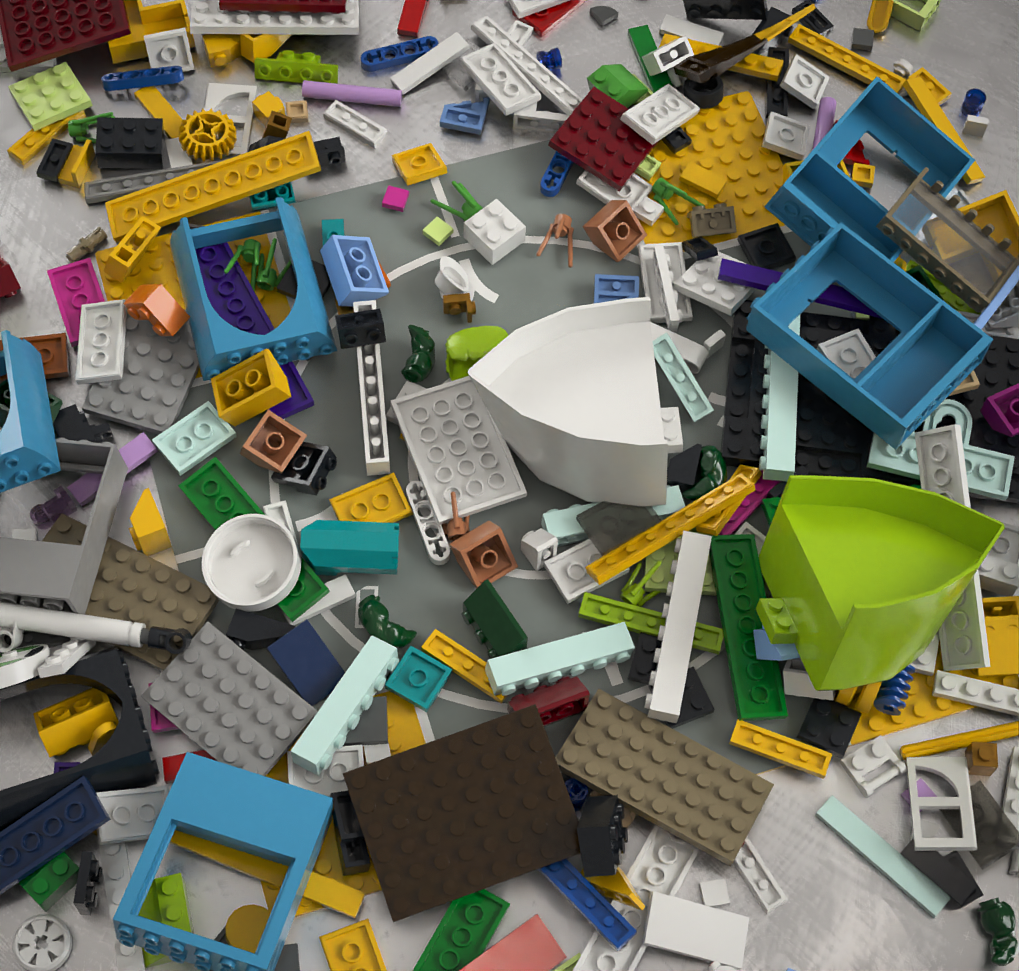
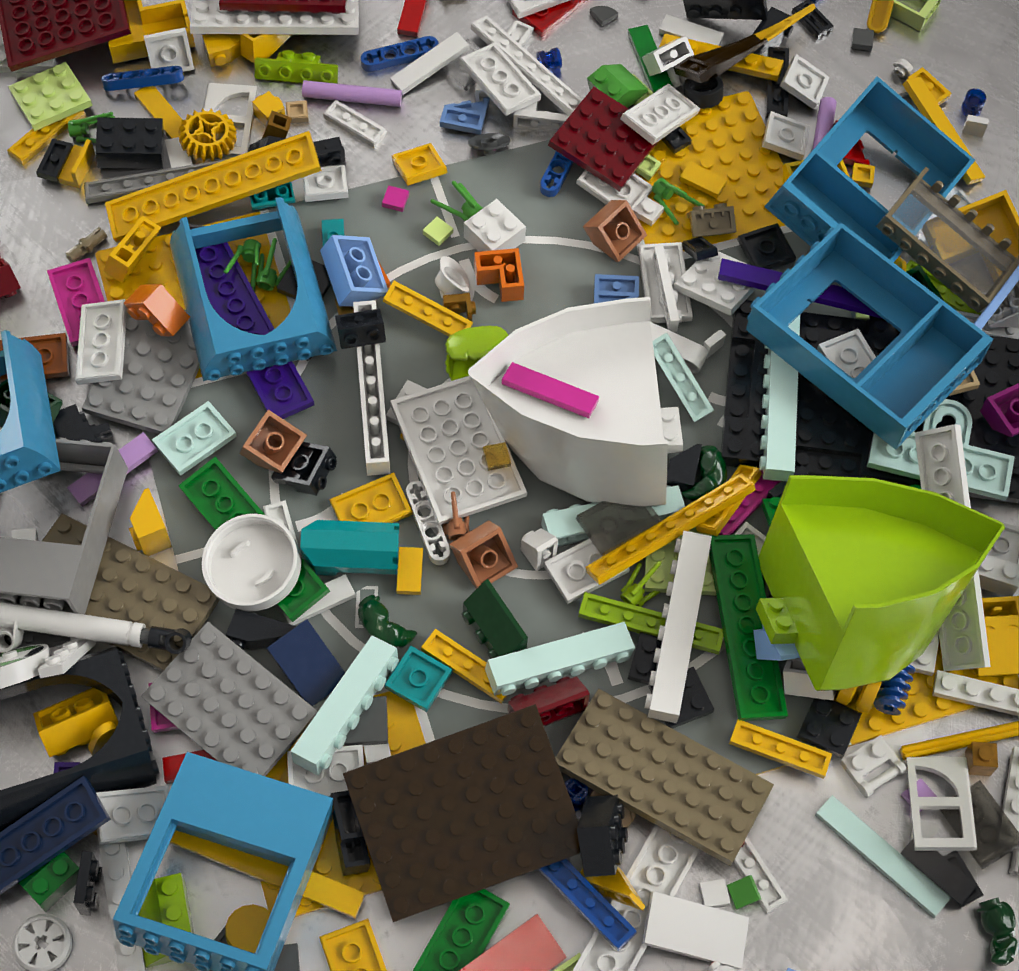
clear purple leg [30,485,77,530] -> none
yellow slope [211,348,291,427] -> none
dark green animal [401,325,435,383] -> none
nougat plant [536,214,574,268] -> none
yellow plate [788,24,906,94] -> none
none -> white plate [303,165,349,202]
none -> yellow plate [383,281,473,337]
none -> yellow tile [396,547,423,595]
none -> dark grey dish [468,133,510,155]
none -> orange brick [474,248,524,302]
none -> clear yellow tile [482,442,511,471]
none -> dark pink tile [502,362,599,418]
none -> bright green tile [727,875,762,909]

